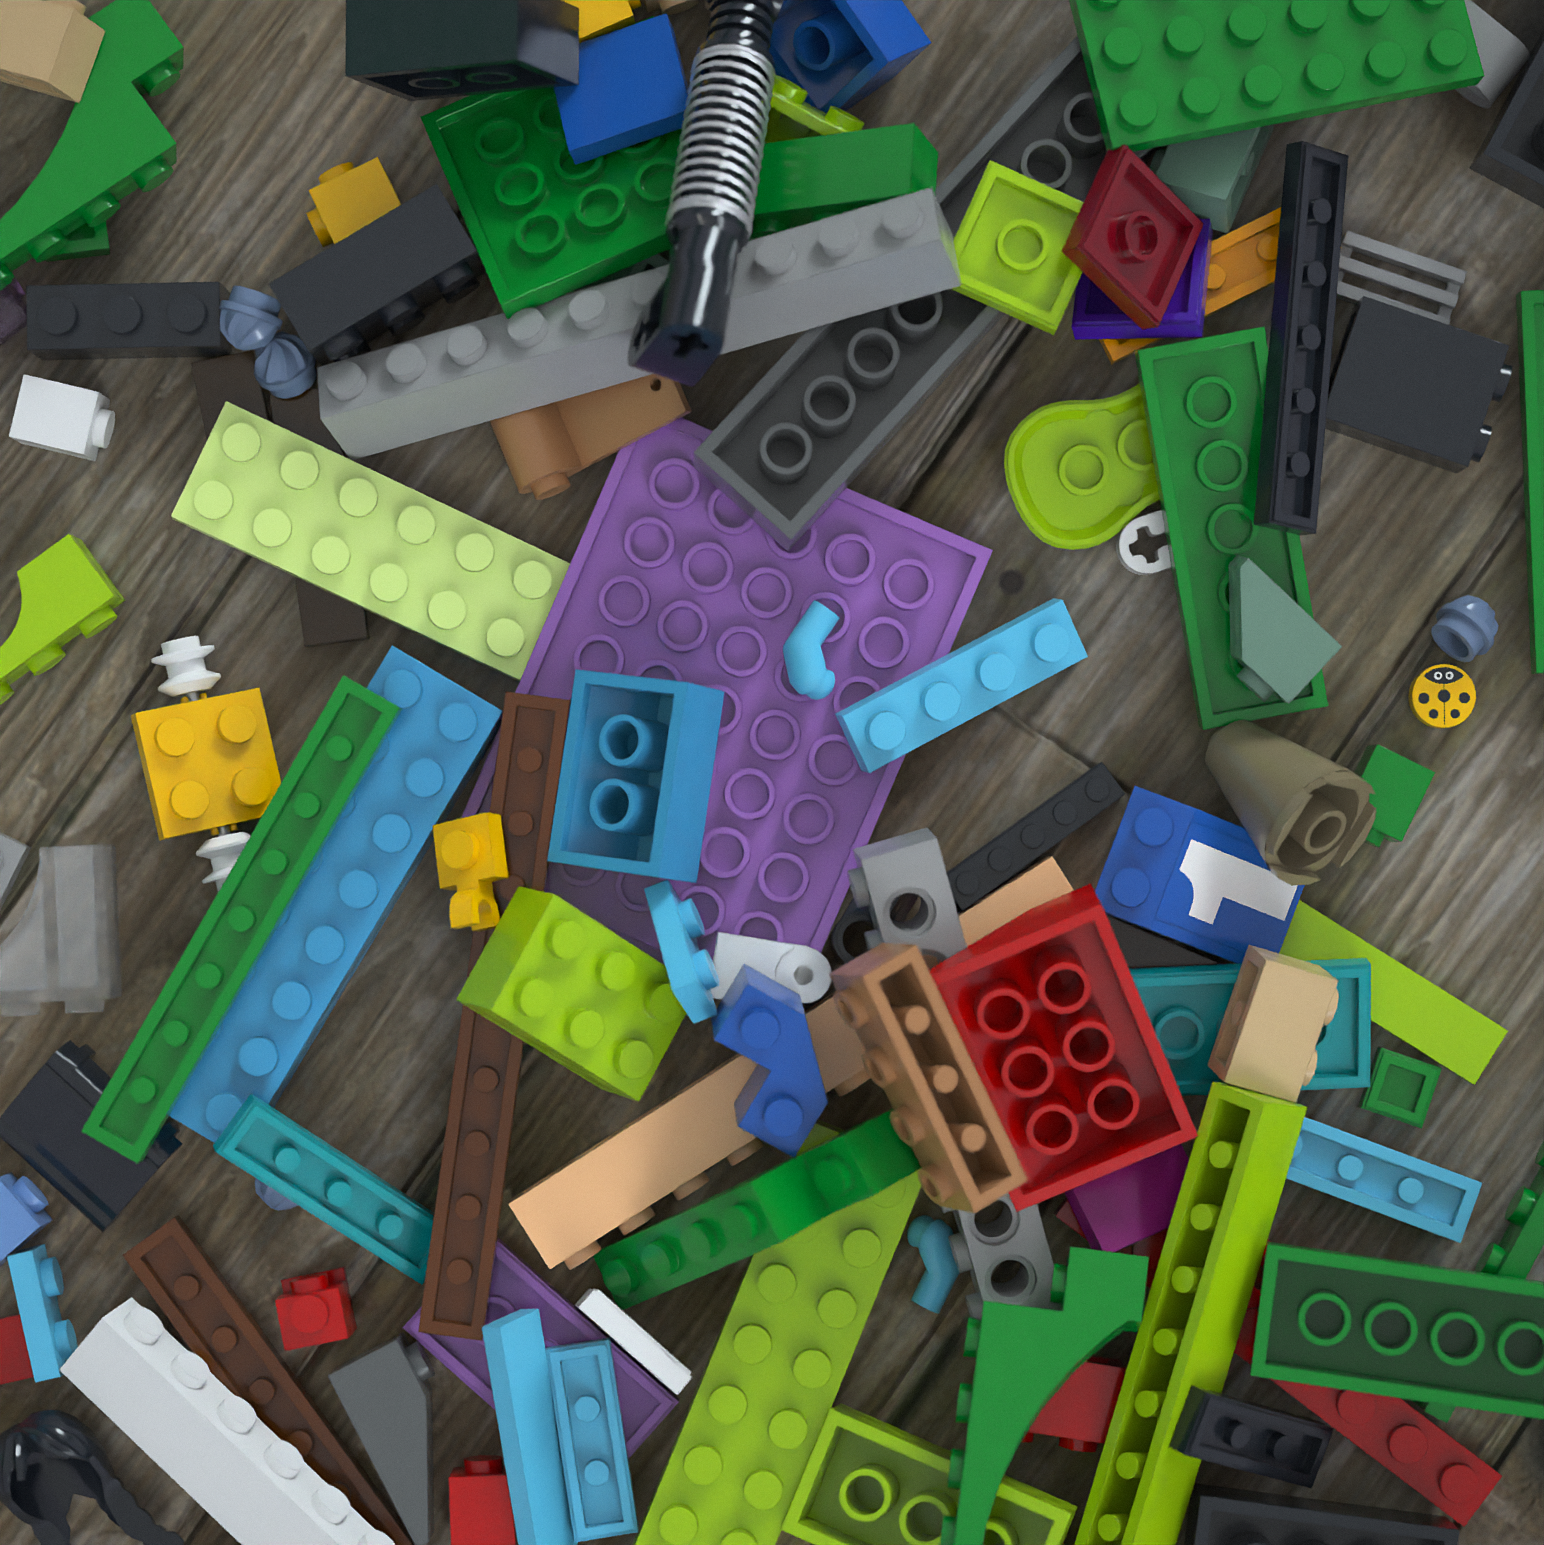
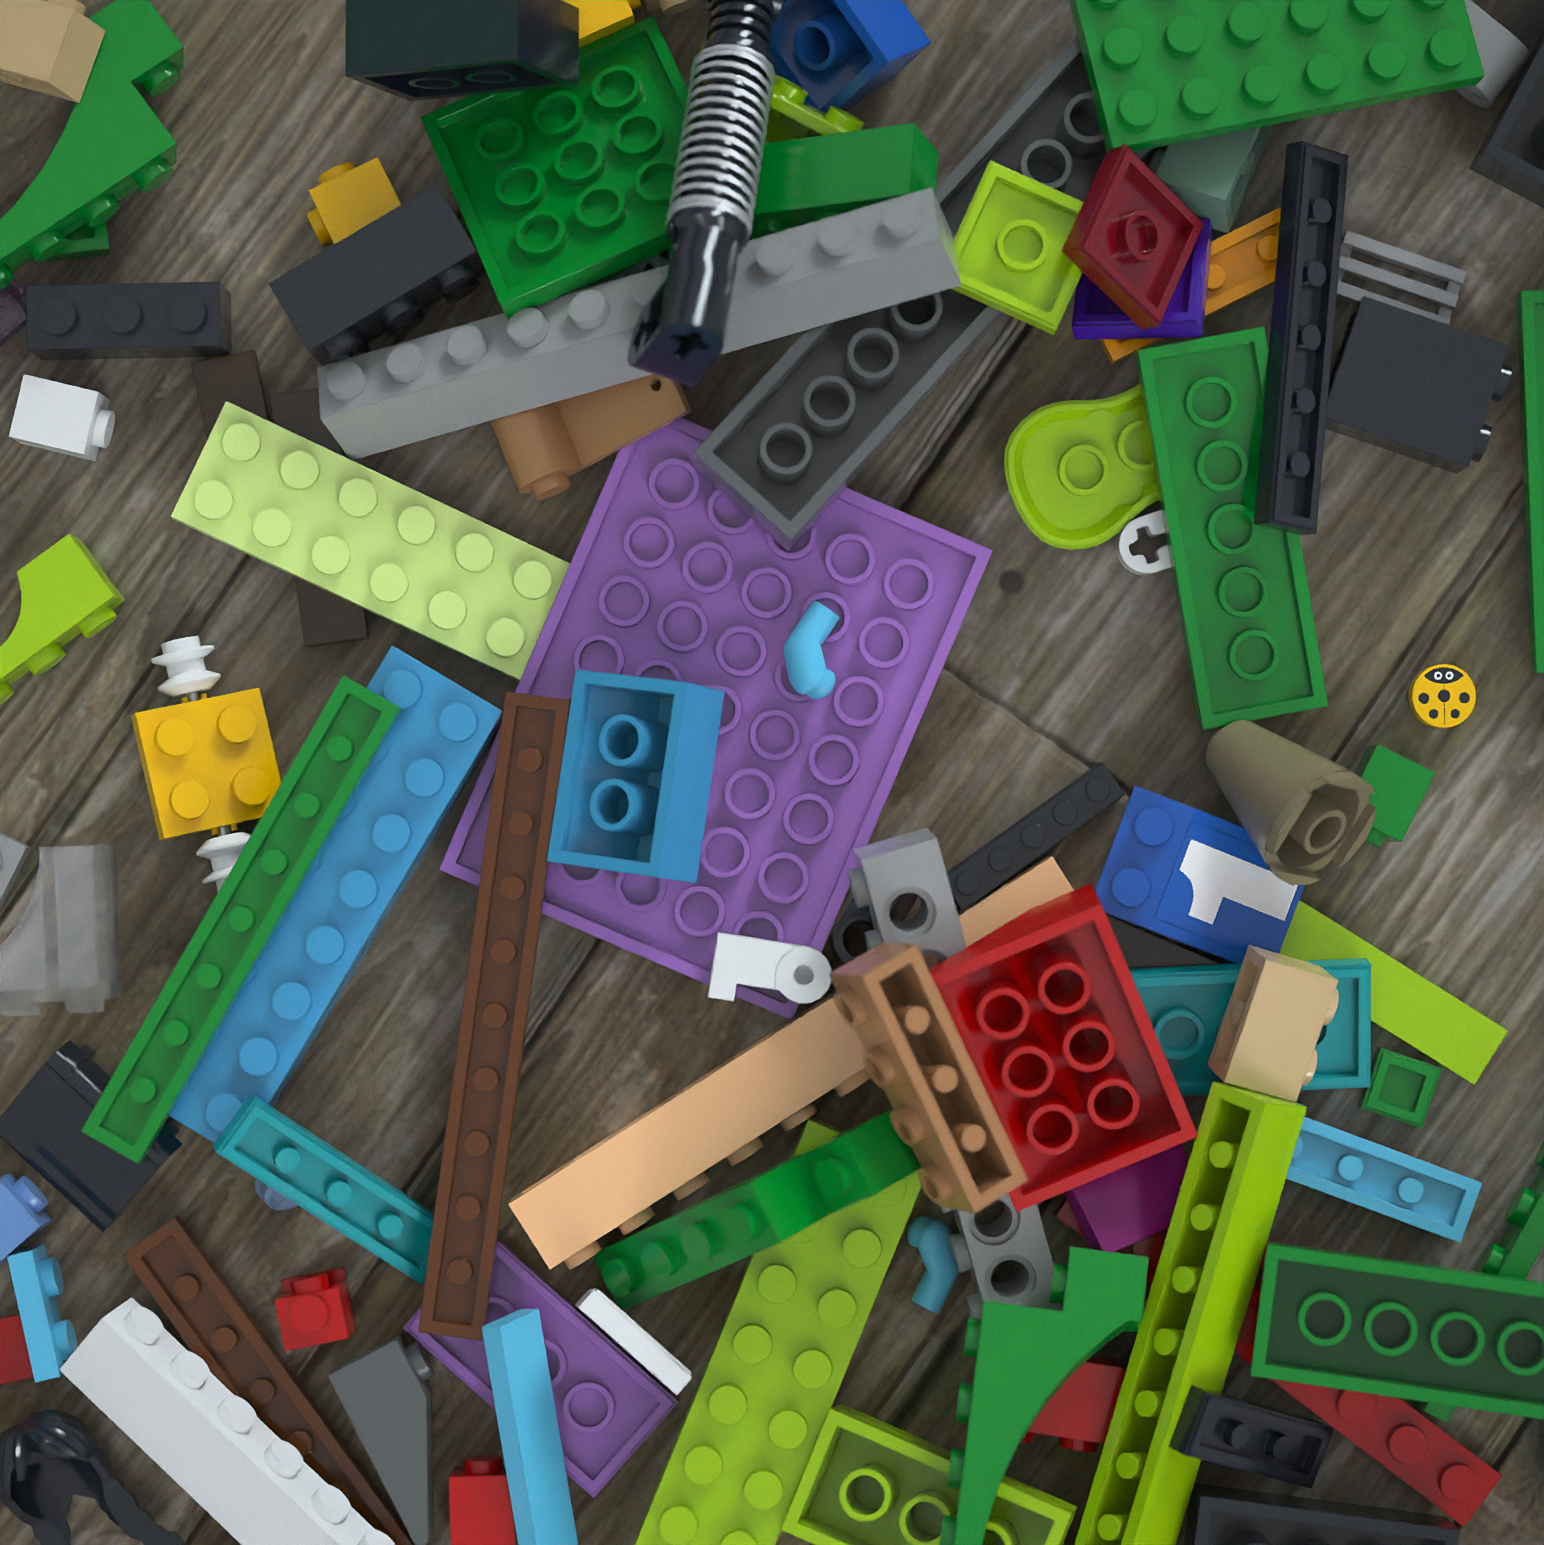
sand blue plate [219,285,283,351] -> none
sand blue plate [254,331,317,399] -> none
yellow plate [432,812,508,932] -> none
lime brick [456,886,686,1101] -> none
medium azure tile [546,1337,639,1542] -> none
blue tile [554,13,693,165] -> none
medium azure plate [644,879,720,1024] -> none
blue brick [711,964,828,1157] -> none
medium azure plate [835,598,1088,773] -> none
sand green slope [1228,555,1342,704] -> none
sand blue plate [1431,595,1499,662] -> none

